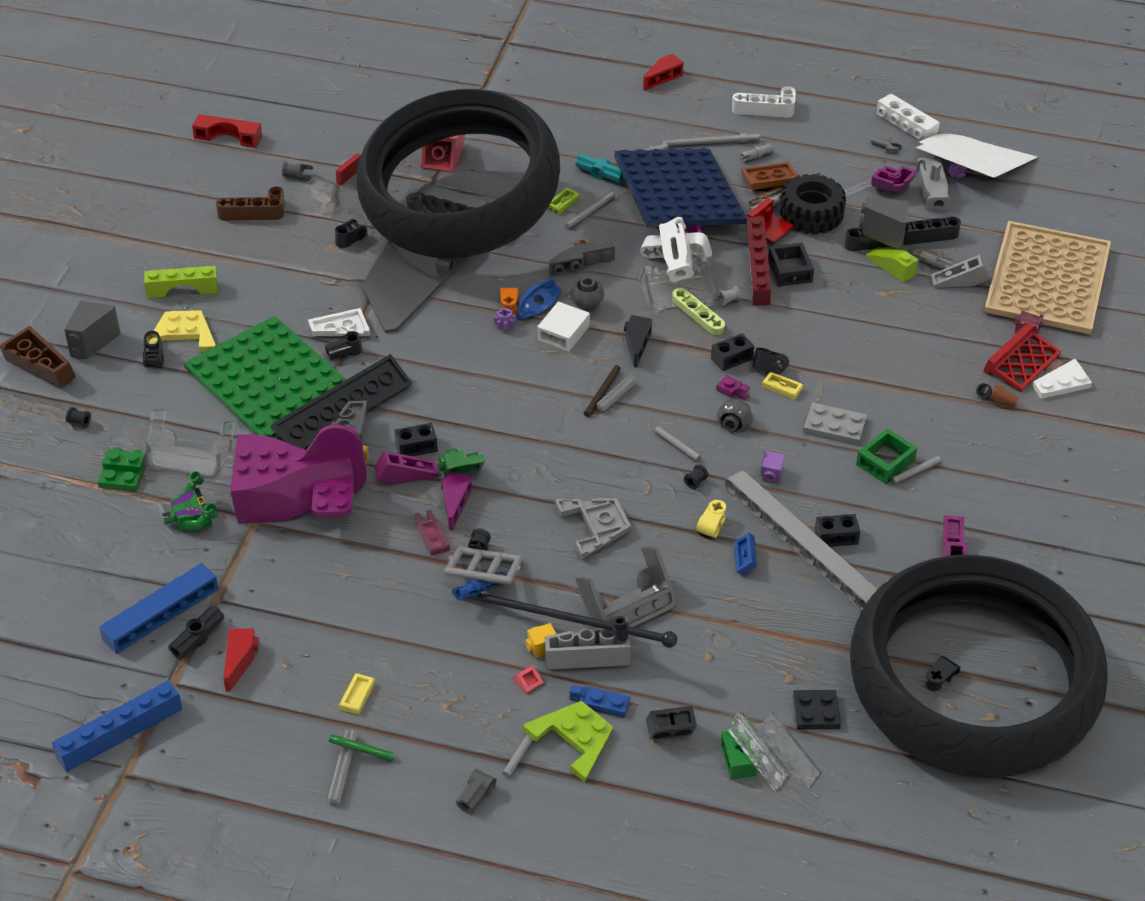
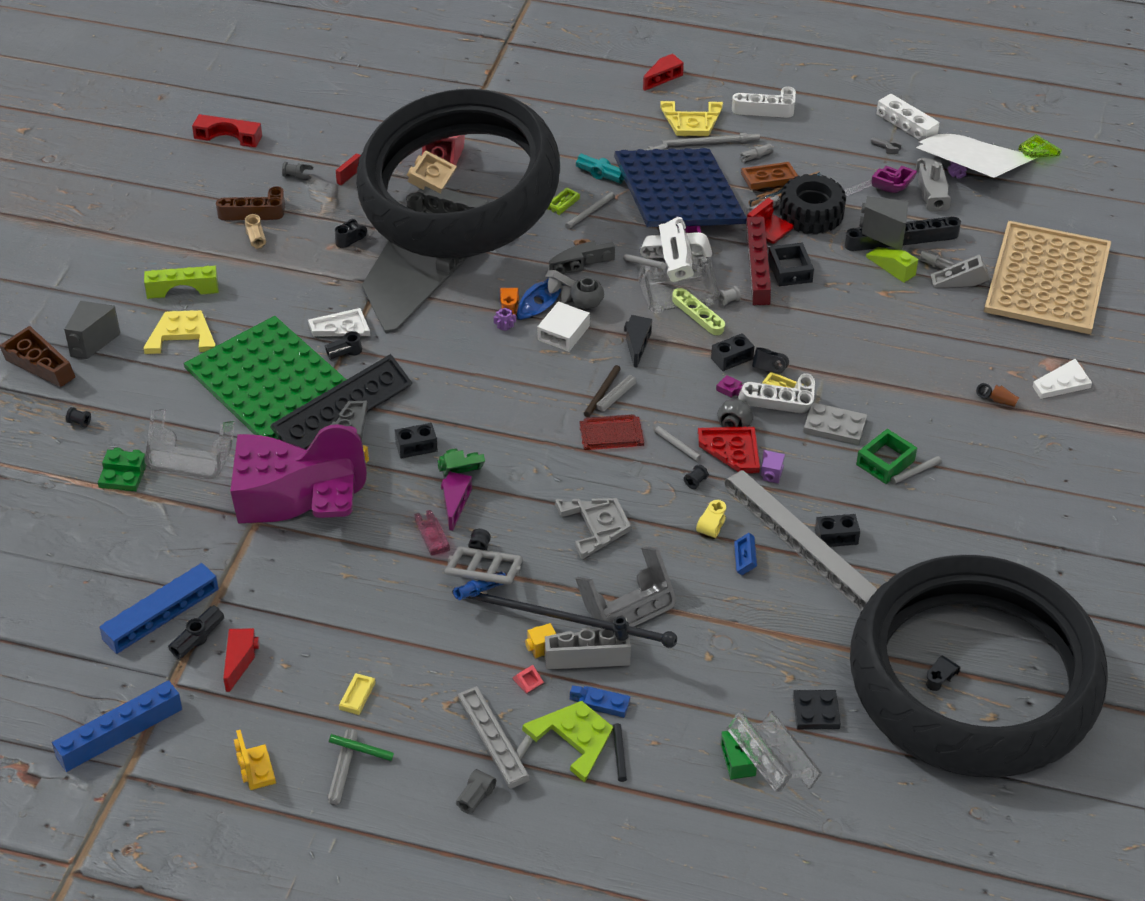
black piece [143,330,164,367] -> none
green torso [162,471,218,532] -> none
magenta slope [374,451,439,484] -> none
black brick [646,706,697,740] -> none
magenta arch [941,515,967,557] -> none
red fence [983,323,1062,392] -> none
clear pink brick [1014,311,1044,334] -> none
none -> yellow bracket [234,730,276,790]
none -> tan piece [245,214,266,249]
none -> tan plate [407,150,457,194]
none -> light grey tile [458,686,530,789]
none -> light grey tile [545,270,576,304]
none -> clear red piece [579,414,644,450]
none -> black bar [613,723,627,782]
none -> light grey bar [623,254,667,270]
none -> light yellow wing [660,101,723,137]
none -> red plate [697,427,760,473]
none -> white beam [738,374,815,413]
none -> clear neon green wing [1018,134,1062,158]

